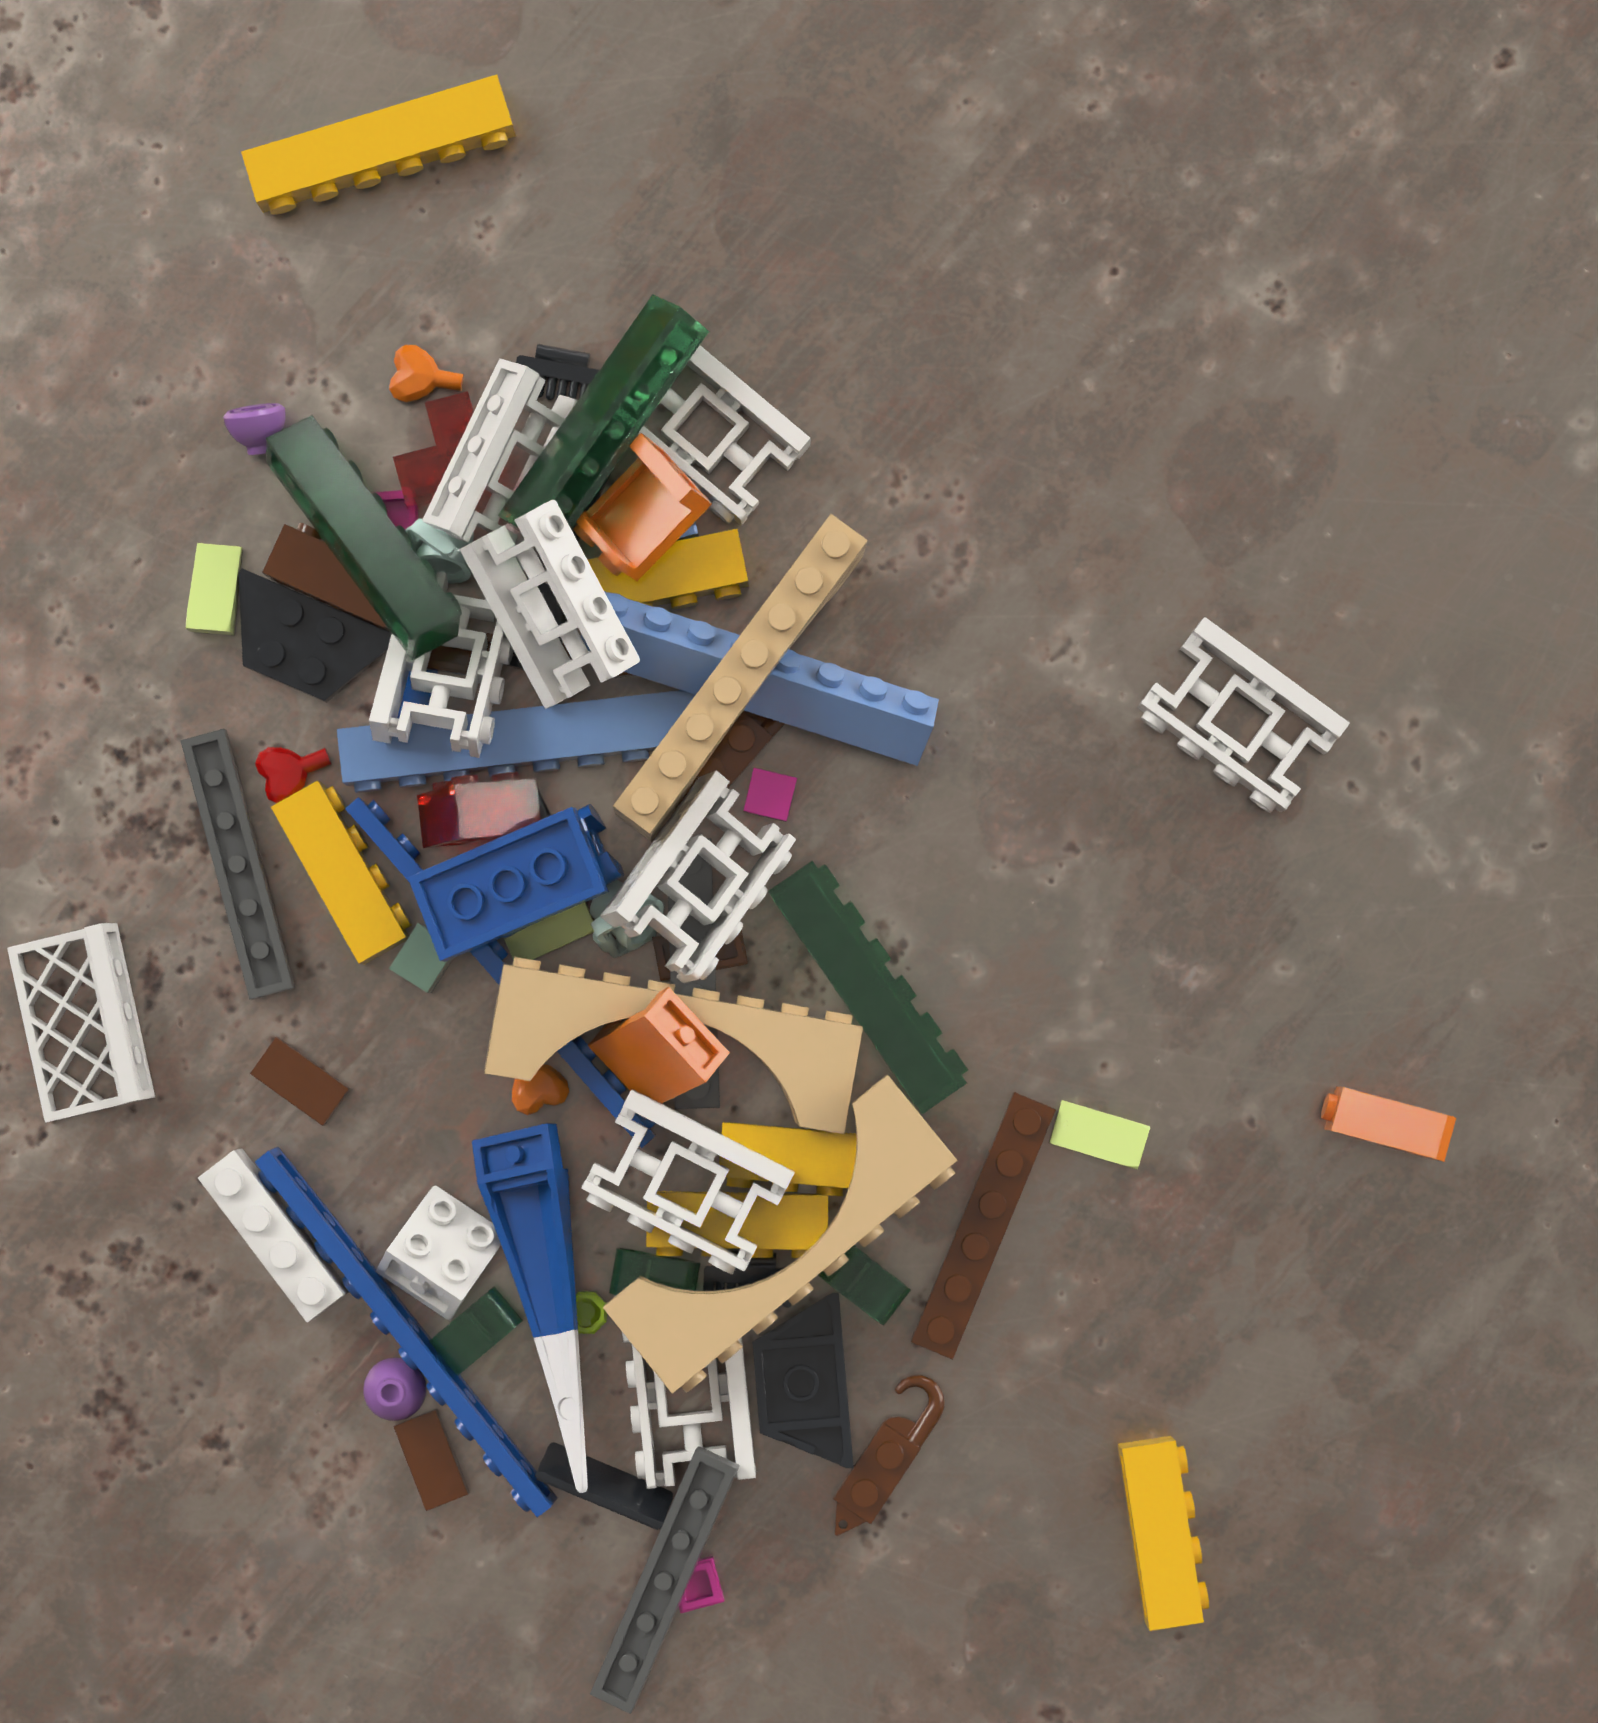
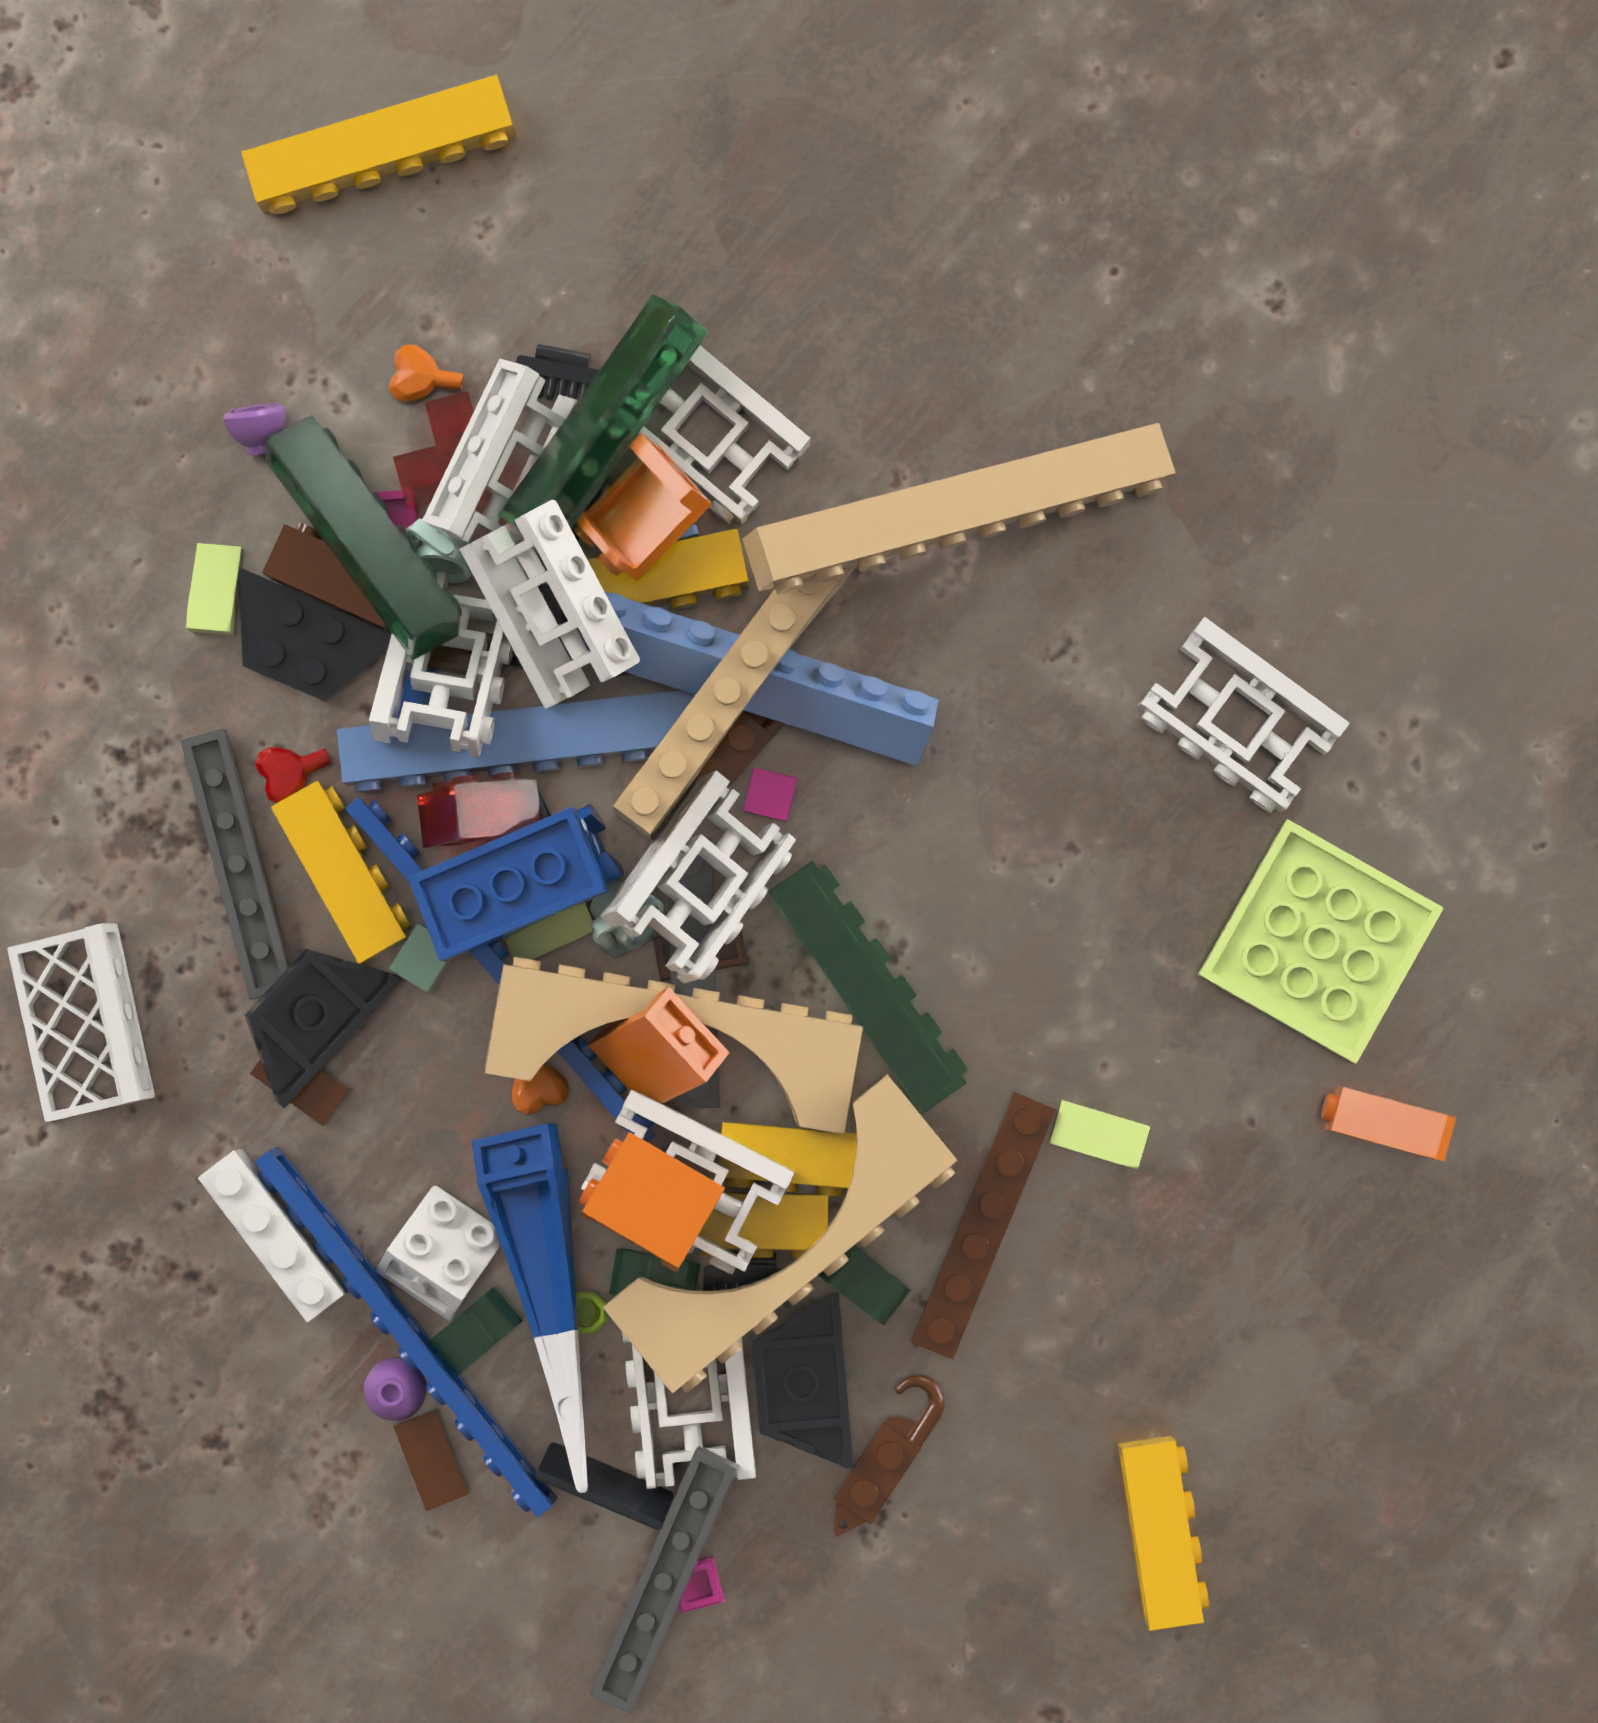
none -> black wing [245,949,402,1108]
none -> orange panel [578,1132,725,1273]
none -> tan brick [742,423,1175,594]
none -> yellowish green plate [1198,819,1444,1064]

